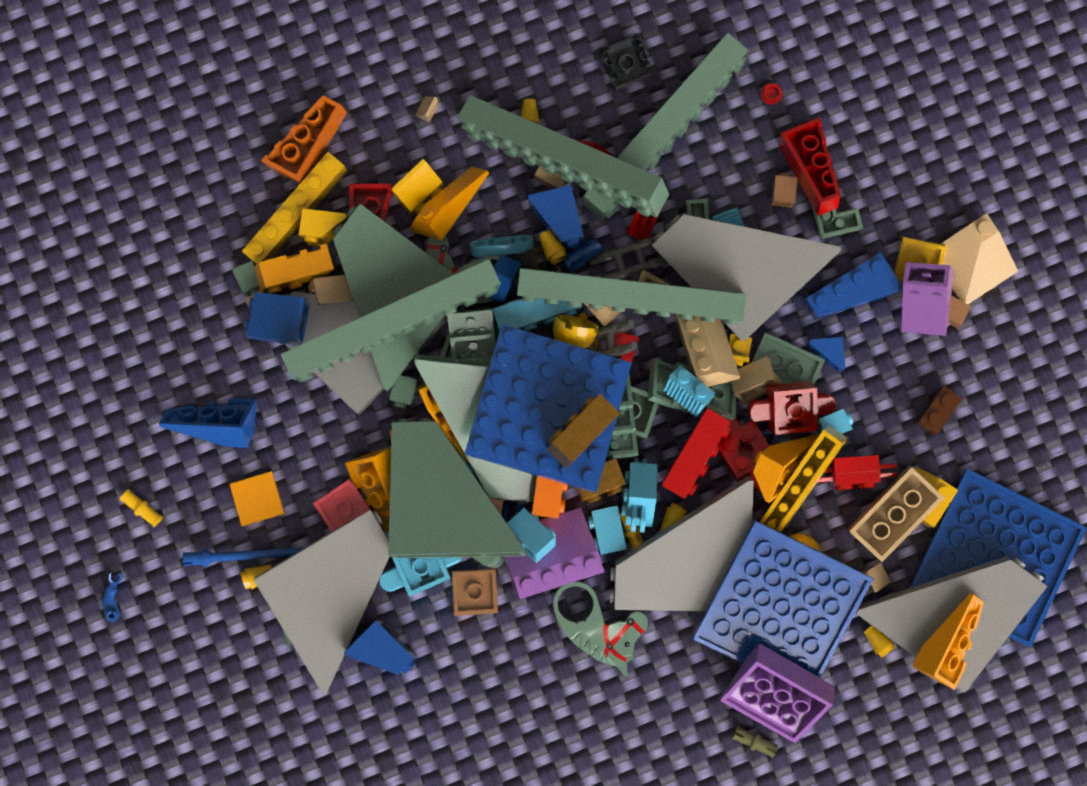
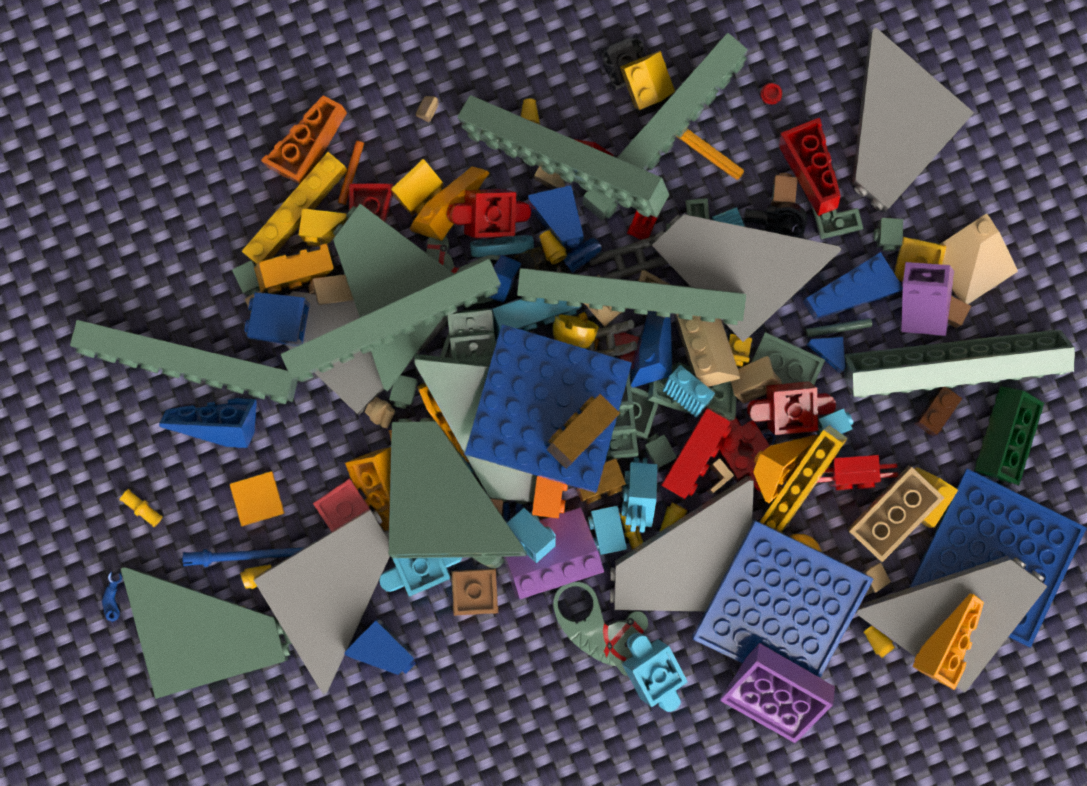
olive pin [732,726,779,758] -> none
none -> sand green brick [70,320,298,405]
none -> sand green slope [121,567,290,699]
none -> orange bar [338,141,364,205]
none -> tan piece [365,397,395,428]
none -> red brick [446,189,531,238]
none -> yellow slope [620,51,675,110]
none -> medium azure brick [622,633,688,712]
none -> blue wedge [630,311,672,388]
none -> sand green brick [644,433,677,469]
none -> light orange axle [676,129,744,180]
none -> tan panel [707,459,734,494]
none -> black pin [744,202,808,238]
none -> sand green bar [806,318,872,338]
none -> brick [844,329,1075,398]
none -> light grey slope [852,27,974,213]
none -> sand green brick [873,218,903,252]
none -> dark green slope [975,386,1044,486]

